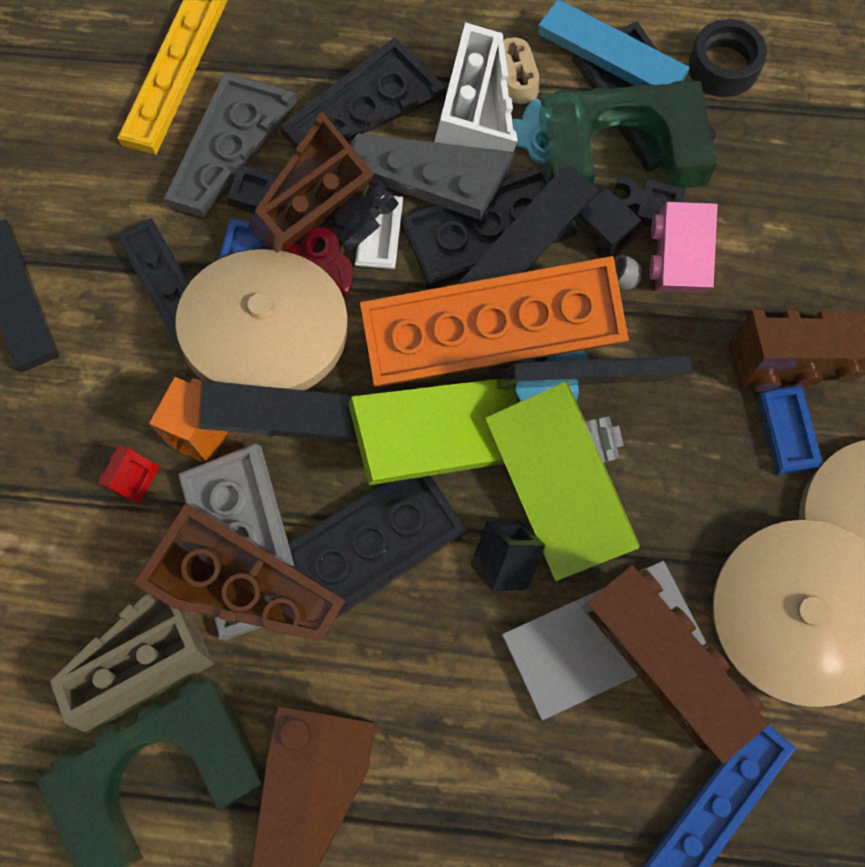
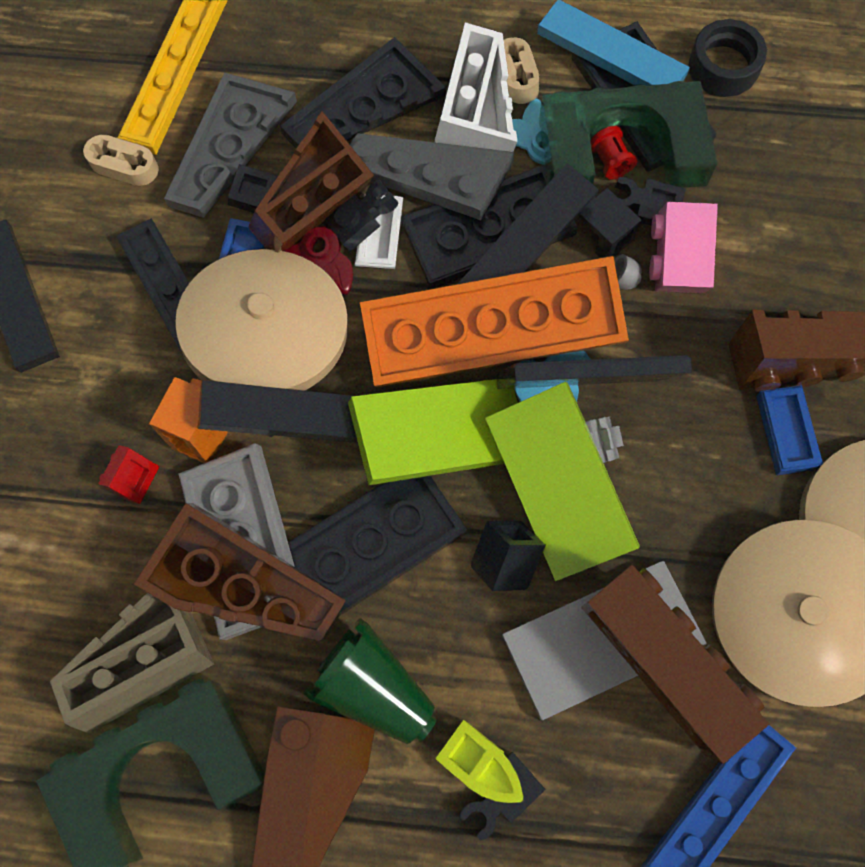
none -> tan beam [83,135,159,186]
none -> dark green cone [303,618,437,744]
none -> neon yellow plate [435,720,524,803]
none -> black plate [460,752,546,841]
none -> red bush [589,126,638,180]

